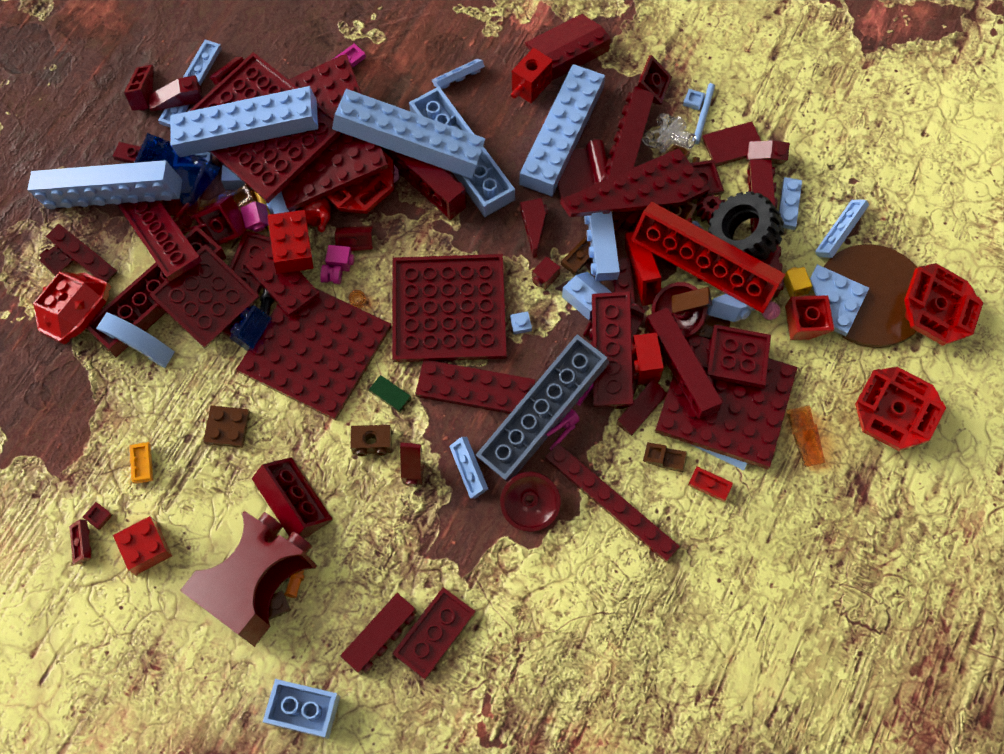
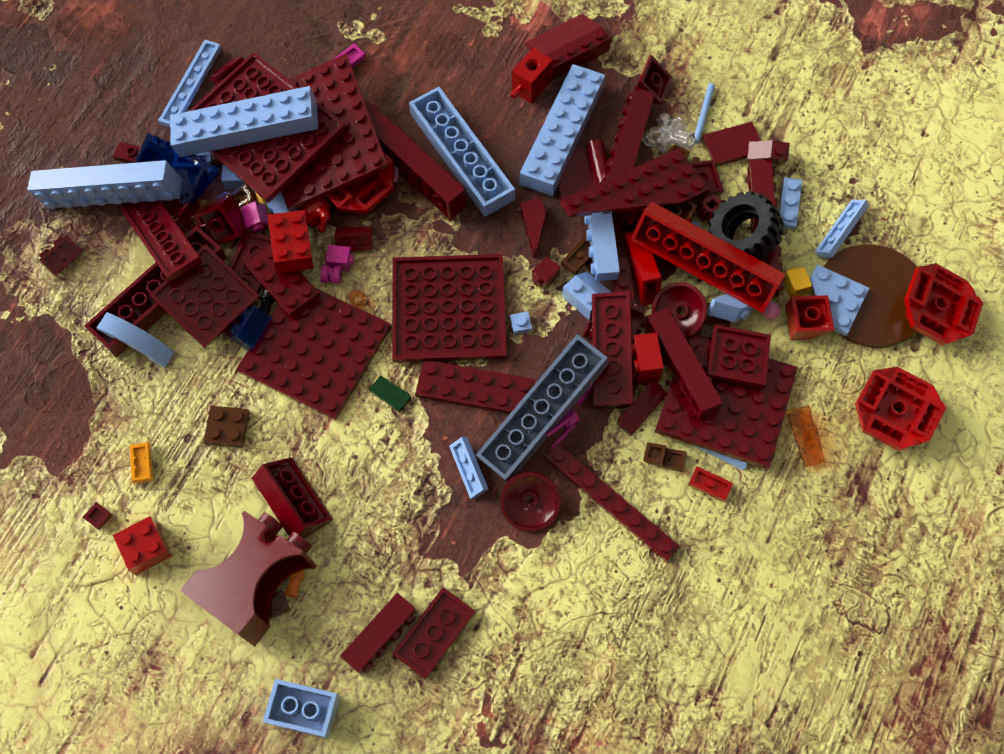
red piece [33,272,112,345] -> none
dark red plate [46,223,117,282] -> none
dark red plate [69,519,92,565] -> none
dark red slope [124,64,154,111] -> none
dark red slope [148,75,202,112] -> none
light blue brick [332,89,486,179] -> none
reddish brown brick [350,425,392,456] -> none
dark red slope [400,442,425,487] -> none
light blue plate [432,59,485,89] -> none
reddish brown slope [672,287,713,314] -> none
light blue tile [683,89,705,111] -> none

